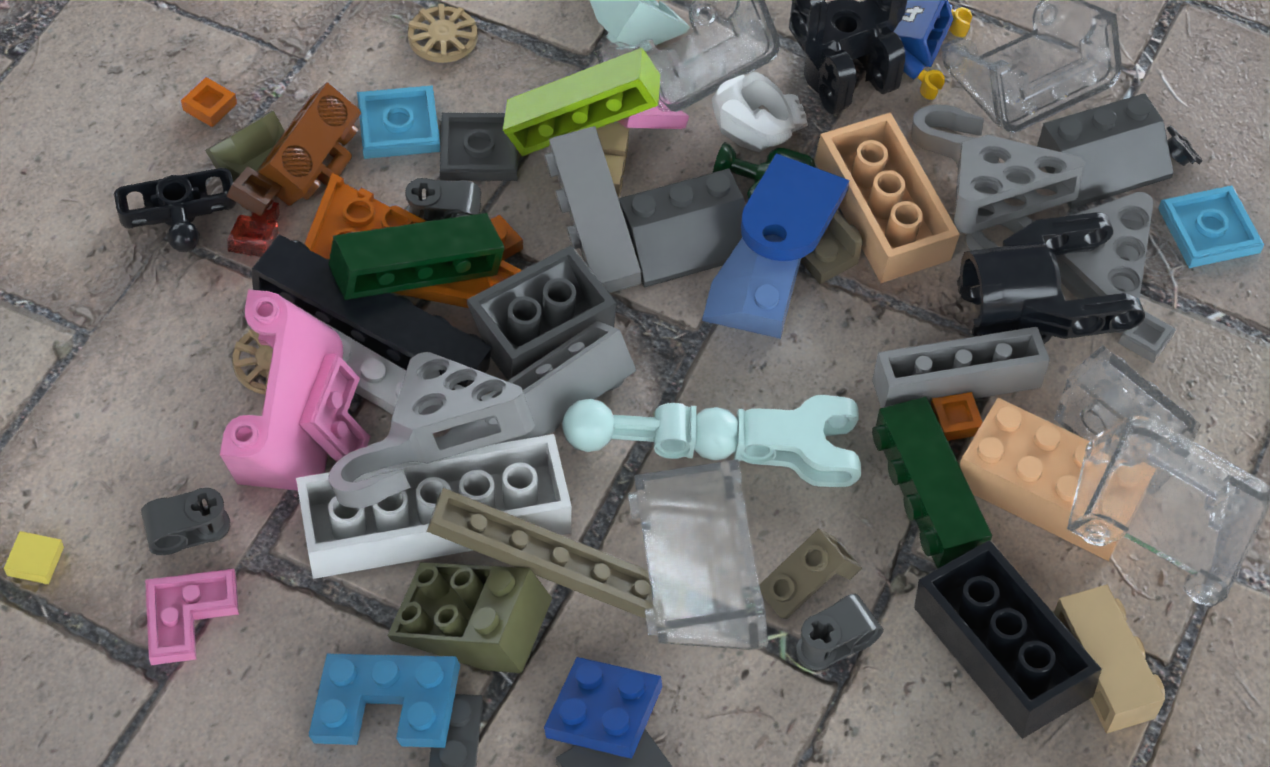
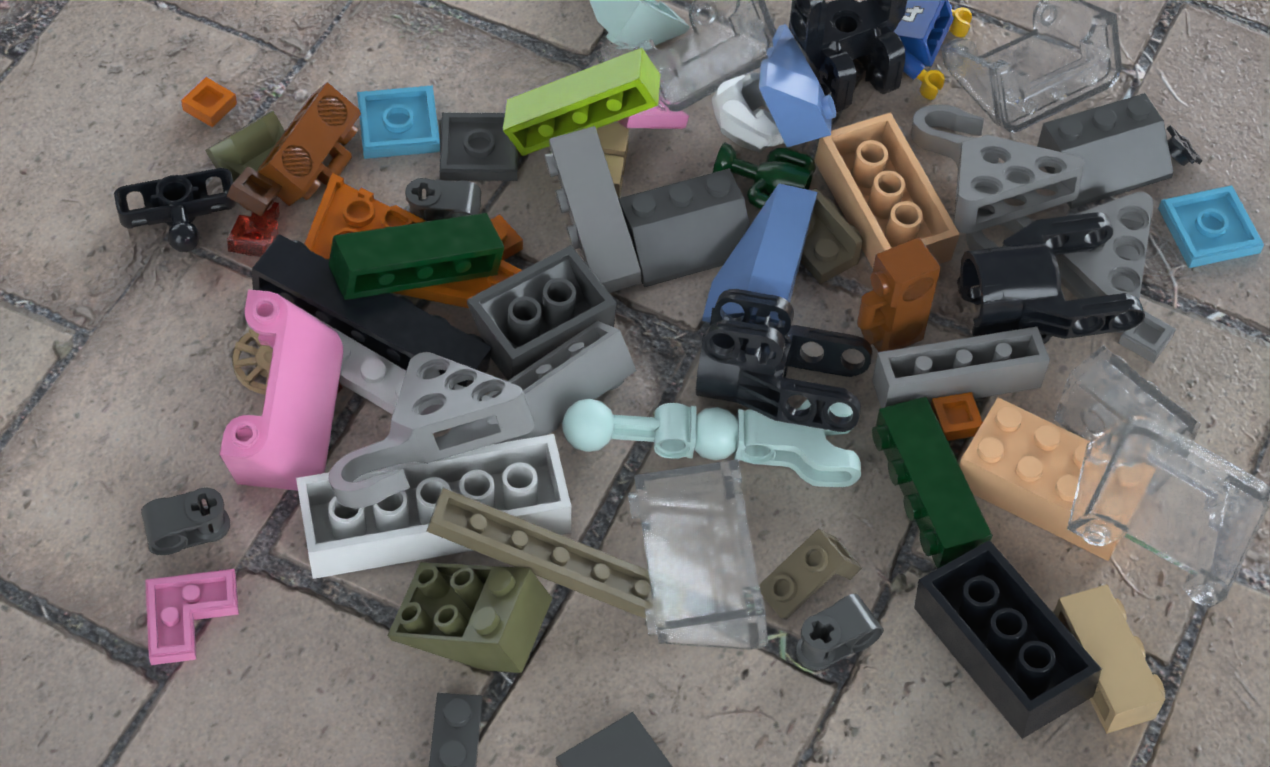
light yellow tile [4,531,64,584] -> none
bright pink tile [299,353,371,462] -> none
dark azure plate [308,654,460,748] -> none
tan wheel [408,4,478,63] -> none
blue plate [544,657,663,759] -> none
blue tile [741,153,850,261] -> none
none -> black piece [696,289,873,432]
none -> medium blue wedge [759,24,836,147]
none -> dark orange piece [857,237,941,352]

